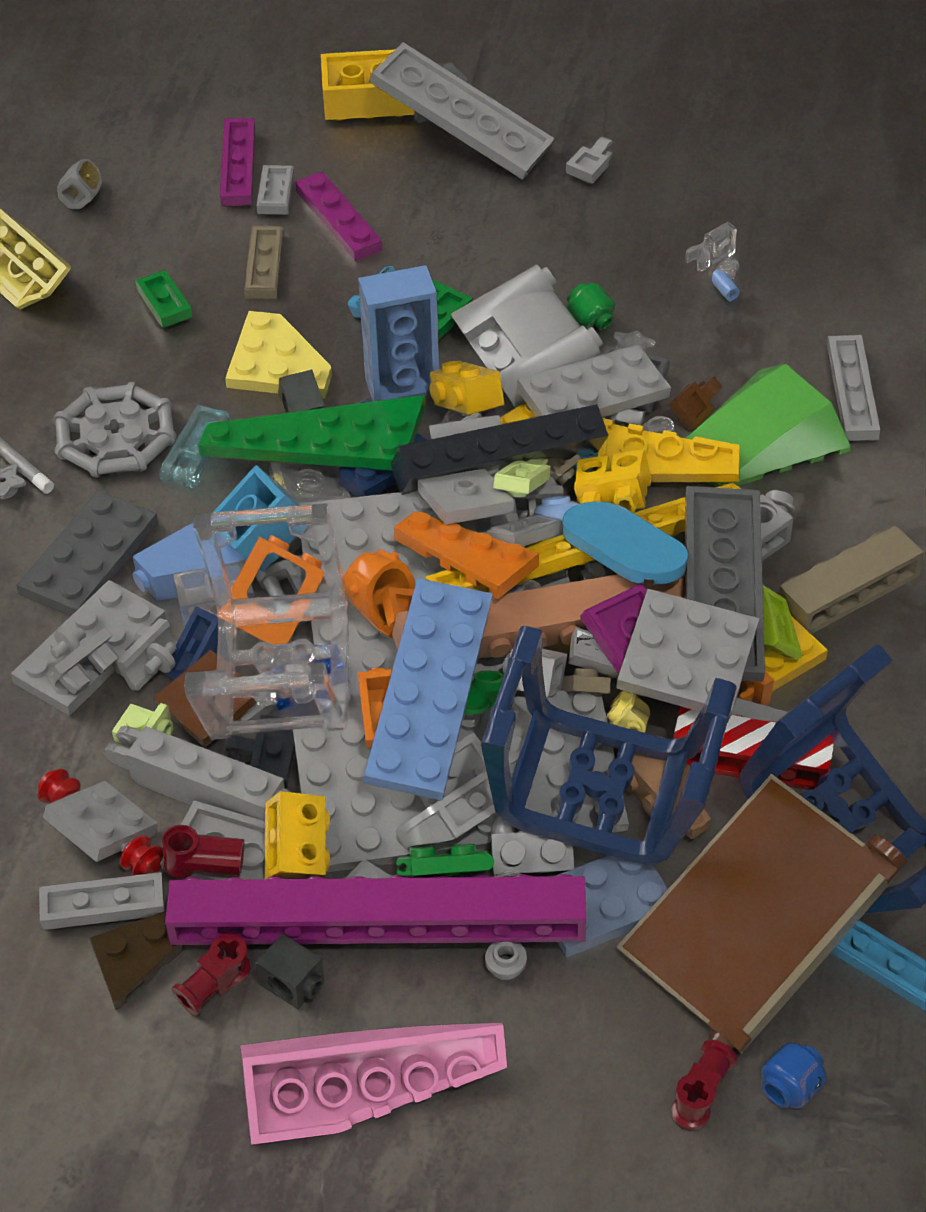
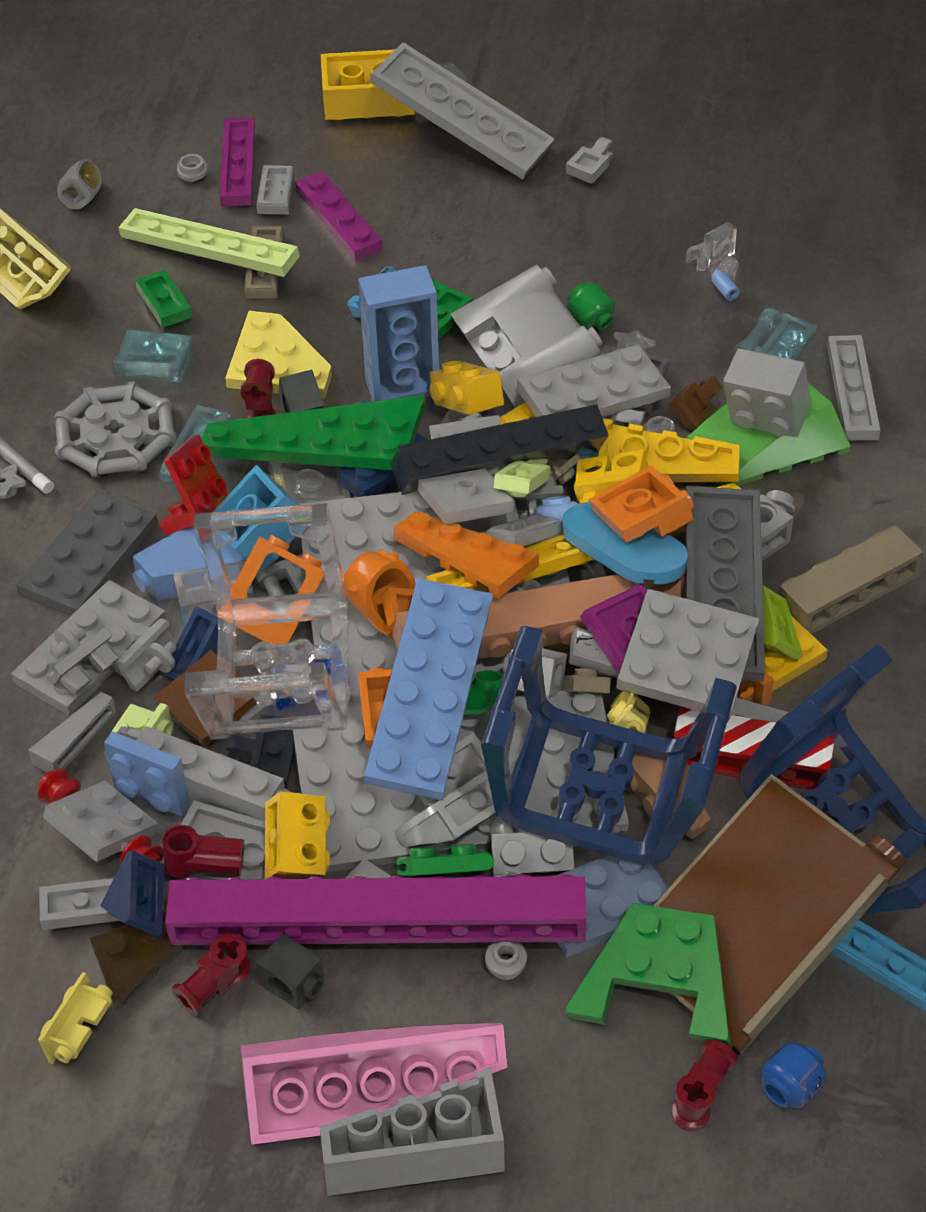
none -> light grey piece [28,692,116,773]
none -> light yellow hinge [38,972,113,1064]
none -> dark blue slope [100,850,164,937]
none -> medium blue plate [104,731,190,816]
none -> clear light blue plate [113,330,193,382]
none -> yellowish green plate [119,208,300,277]
none -> red bracket [159,434,228,535]
none -> light grey plate [177,154,208,182]
none -> dark red connector [240,358,277,418]
none -> light grey wedge [320,1067,505,1196]
none -> green wing [565,903,731,1046]
none -> orange plate [589,465,694,543]
none -> light grey brick [723,349,811,438]
none -> clear light blue plate [733,308,817,361]

